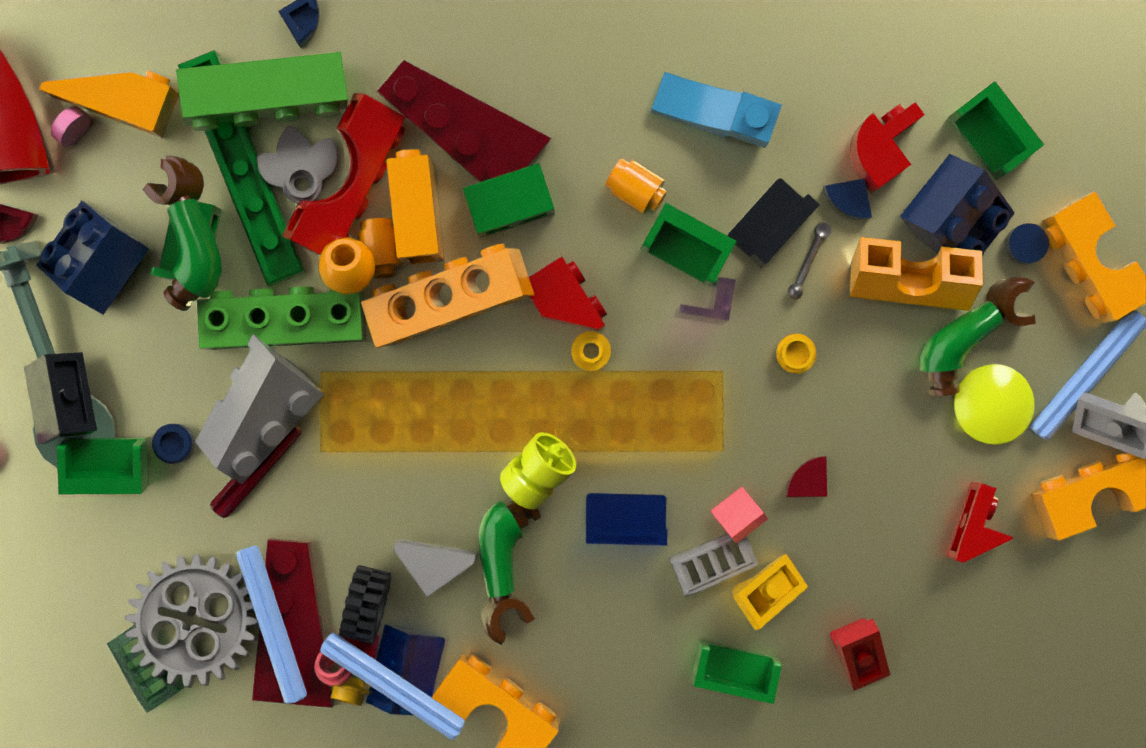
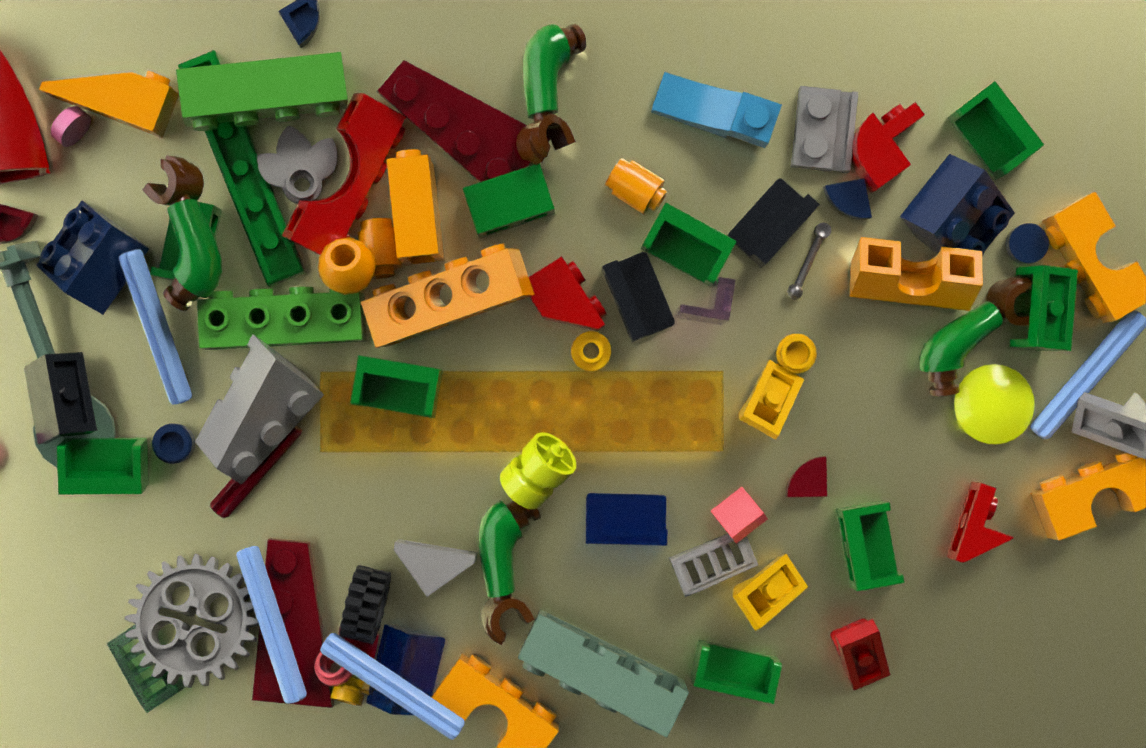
none -> light blue axle [119,249,192,405]
none -> green panel [350,355,443,418]
none -> piece [516,24,586,165]
none -> sand green wedge [518,609,689,738]
none -> black panel [602,252,675,343]
none -> yellow slope [738,360,804,440]
none -> light grey plate [791,86,858,173]
none -> green panel [836,500,905,591]
none -> green panel [1009,265,1078,351]

